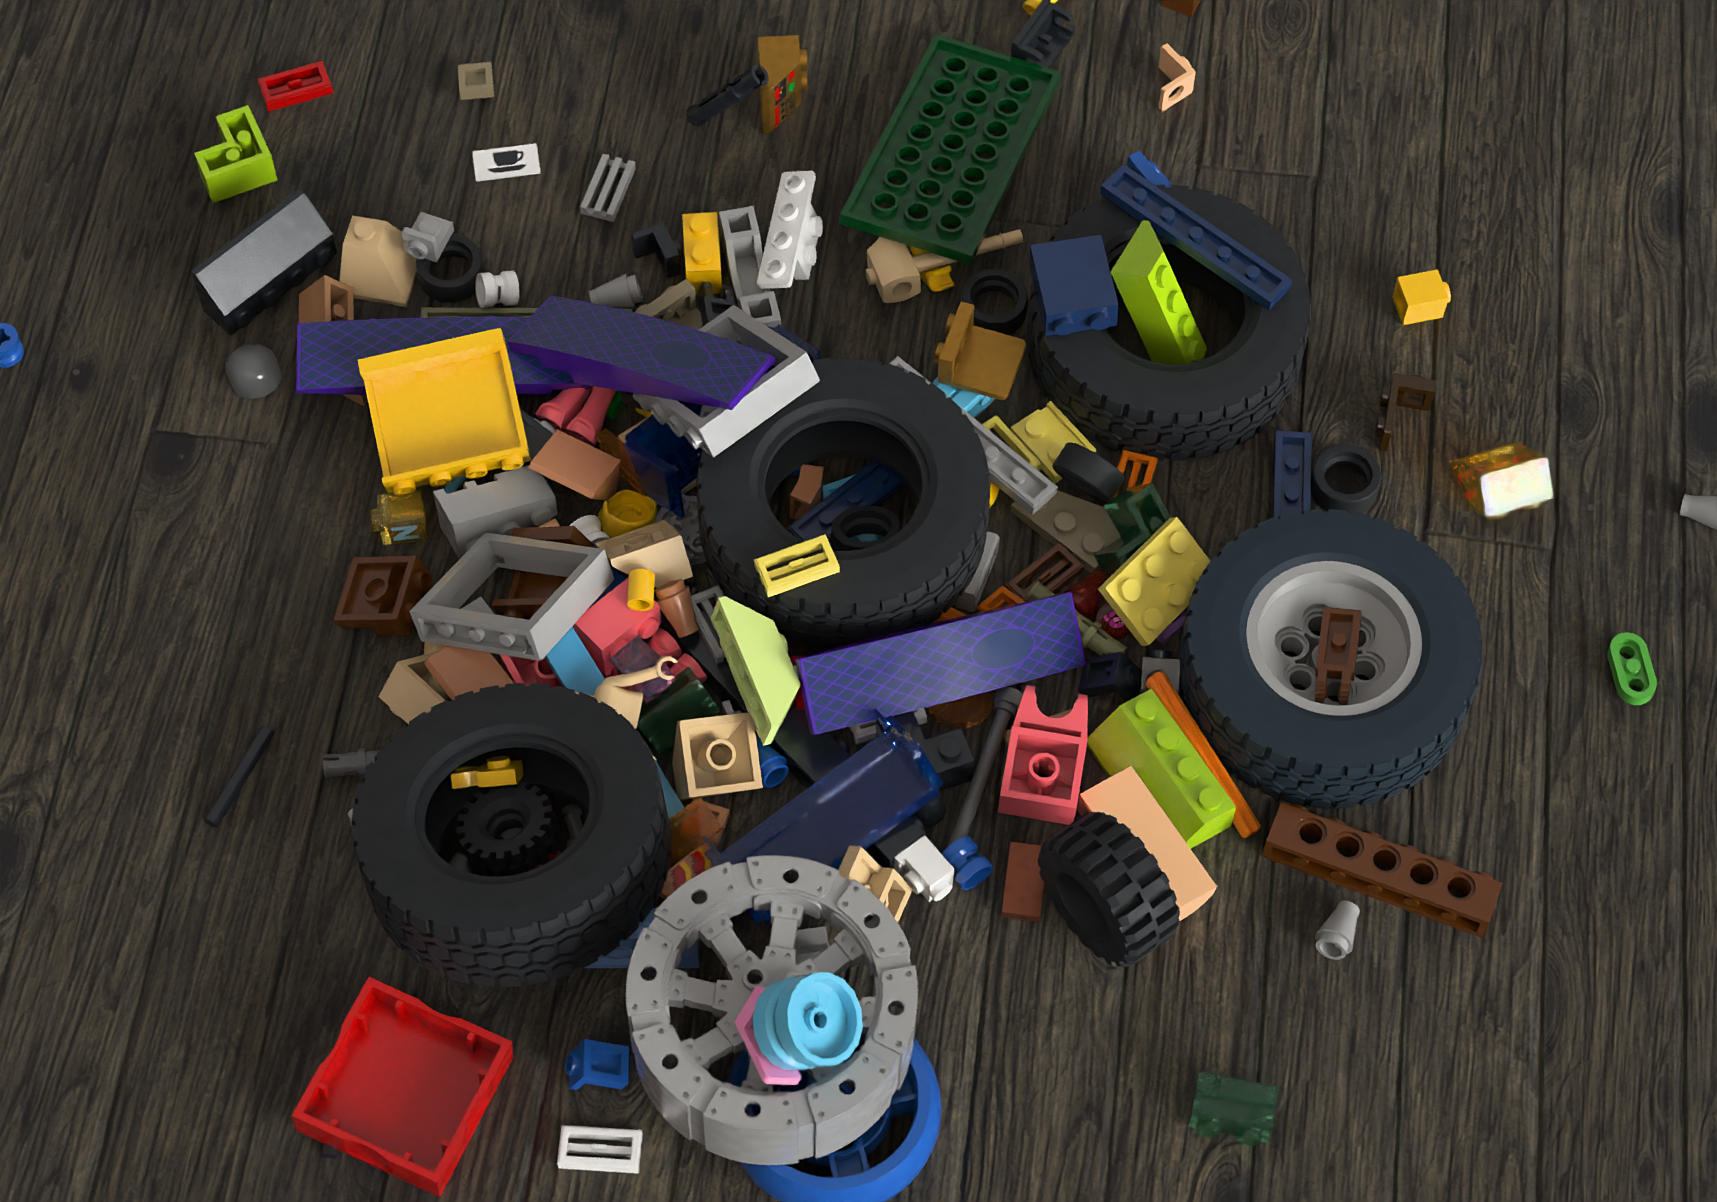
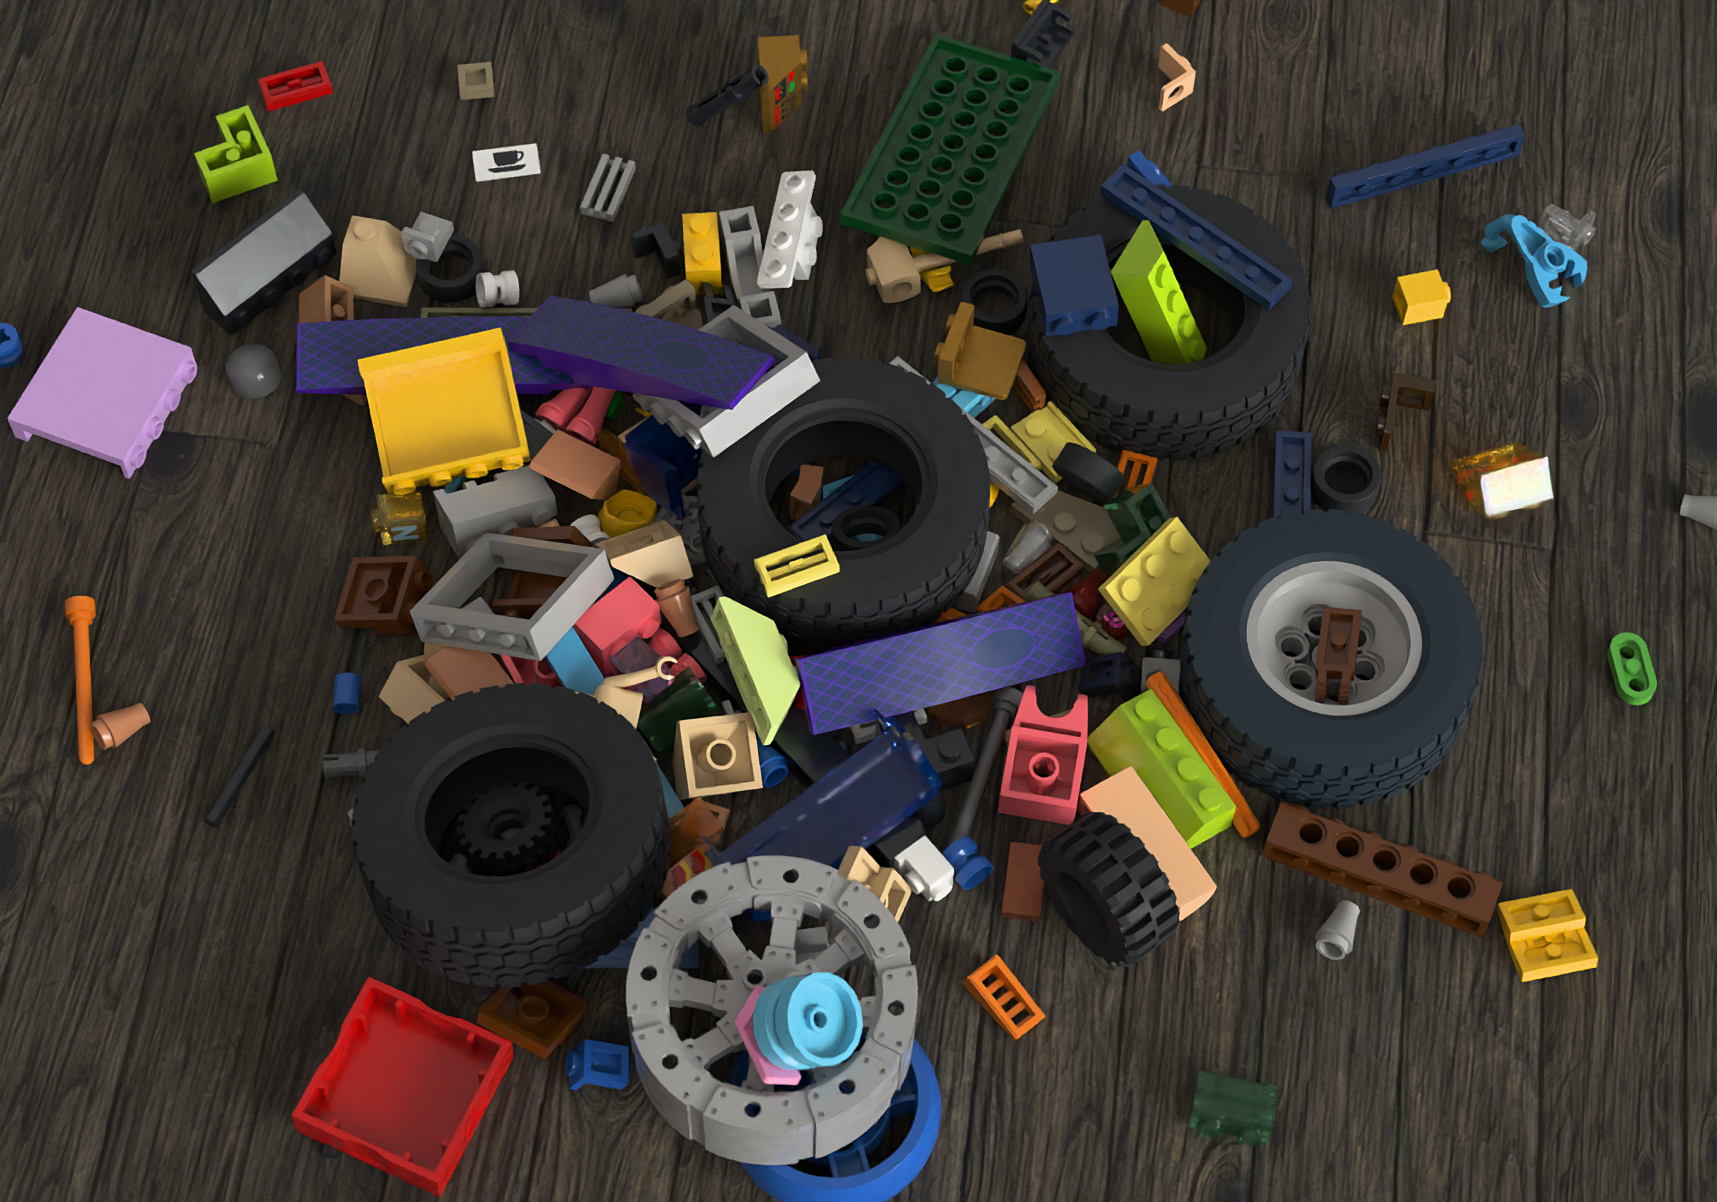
yellow plate [451,756,524,789] -> none
white tile [557,1125,643,1173] -> none
yellow hinge [627,569,655,611] -> none
none -> lavender panel [7,307,197,479]
none -> orange piece [65,596,96,765]
none -> nougat cone [90,703,150,750]
none -> blue hinge [333,673,361,715]
none -> reddish brown plate [477,981,588,1059]
none -> orange slope [962,954,1046,1041]
none -> clear cone [1002,519,1054,574]
none -> dark orange tile [1012,359,1046,414]
none -> dark blue plate [1326,124,1525,209]
none -> dark azure animal [1480,214,1587,308]
none -> yellow slope [1497,889,1598,982]
none -> clear bracket [1538,203,1597,250]

